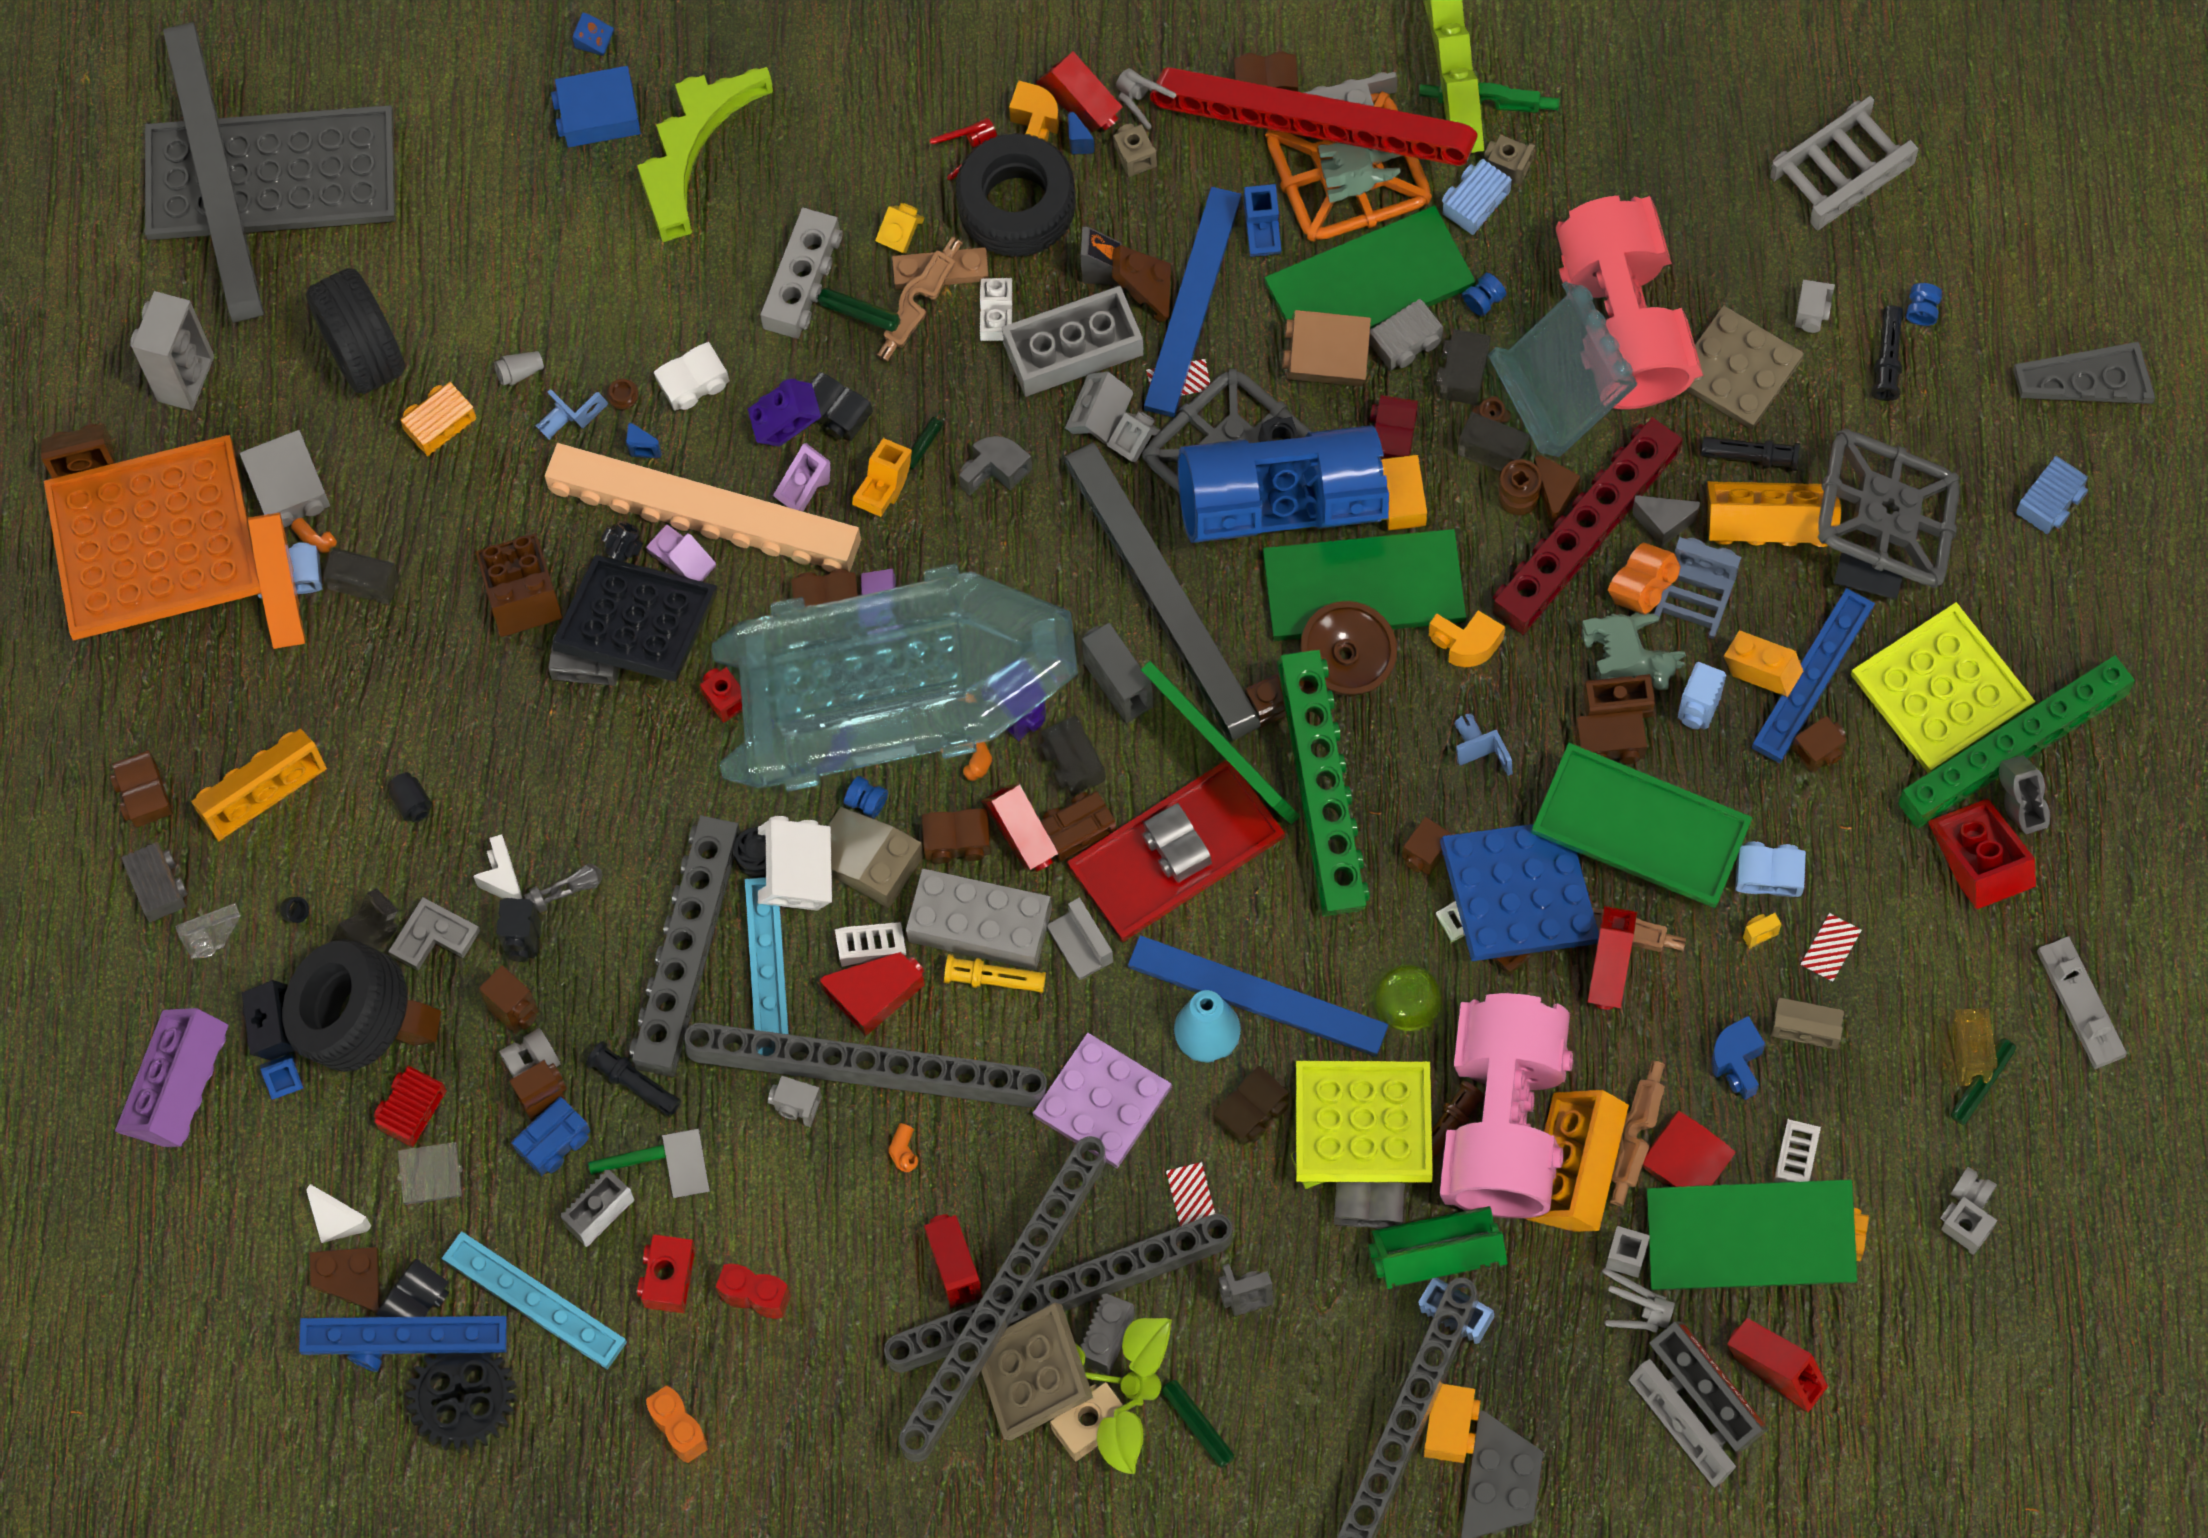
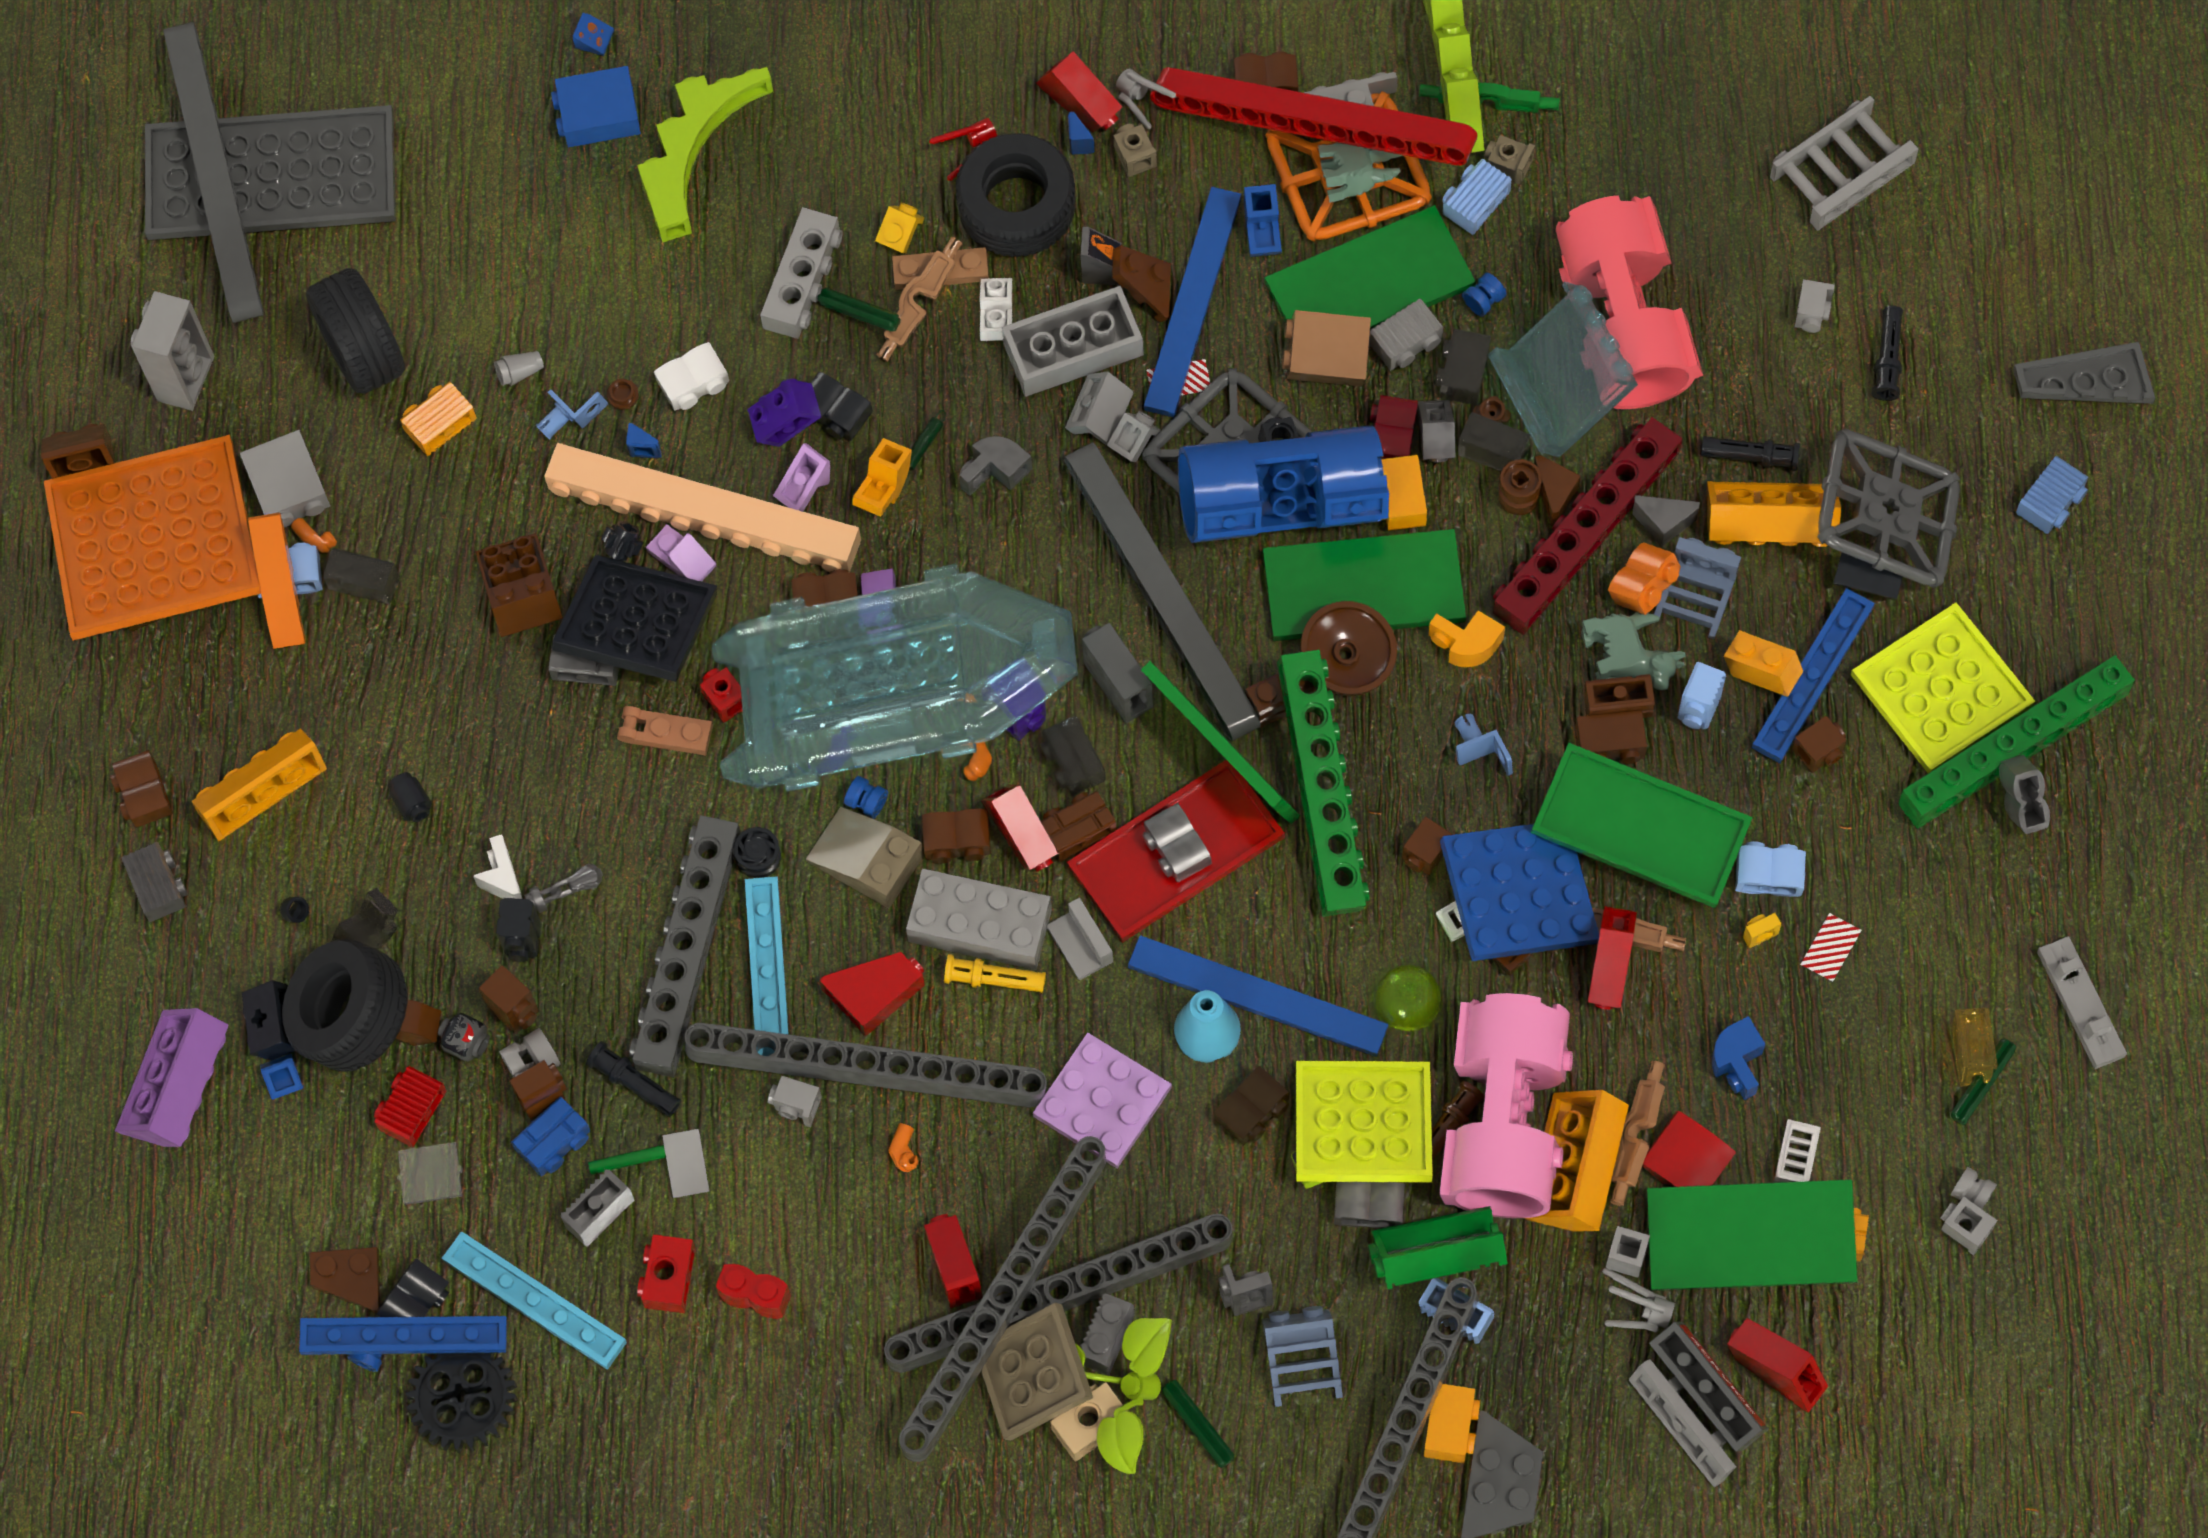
clear wing [175,903,240,959] -> none
white slope [306,1184,371,1243] -> none
light grey plate [388,897,480,971] -> none
orange brick [646,1385,708,1463] -> none
white panel [758,816,832,911] -> none
white slope [835,922,907,967] -> none
light orange brick [1009,80,1059,141] -> none
sticker [1166,1162,1215,1226] -> none
dark tan plate [1686,305,1804,430] -> none
dark tan panel [1771,998,1844,1050] -> none
blue wheel [1906,283,1942,326] -> none
red slope [1929,798,2036,909] -> none
none -> dark grey head [438,1013,490,1062]
none -> nougat plate [617,706,713,756]
none -> sand blue plate [1262,1306,1343,1407]
none -> flat silver slope [1418,400,1455,462]

